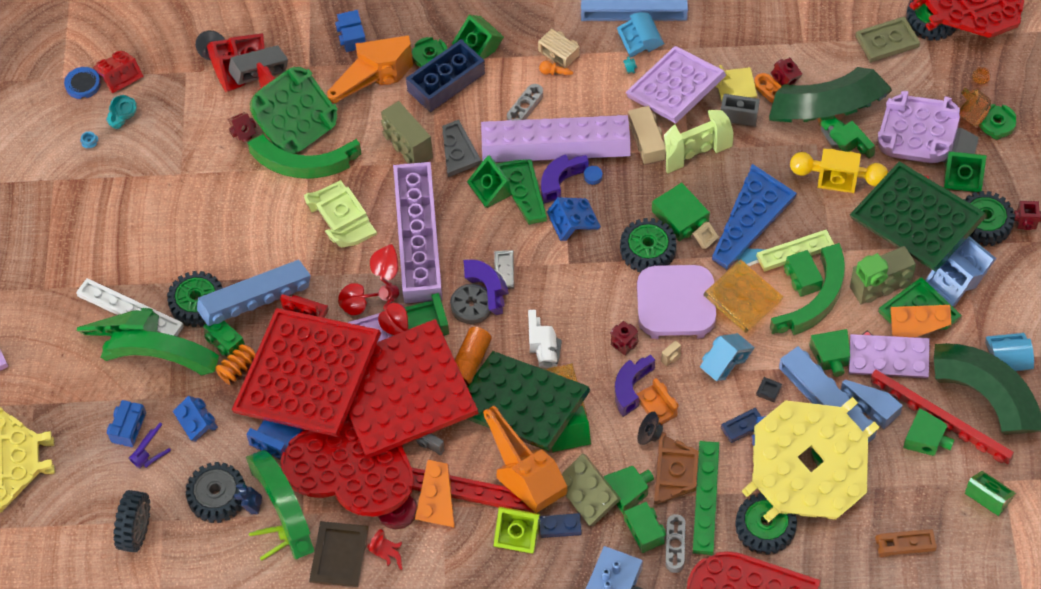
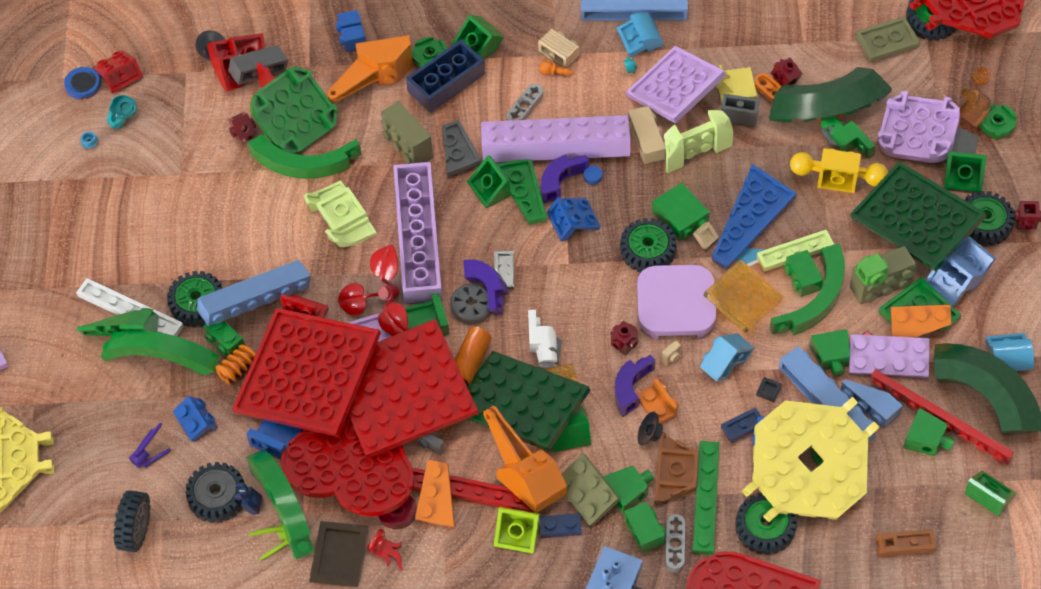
blue brick [107,400,146,447] -> none

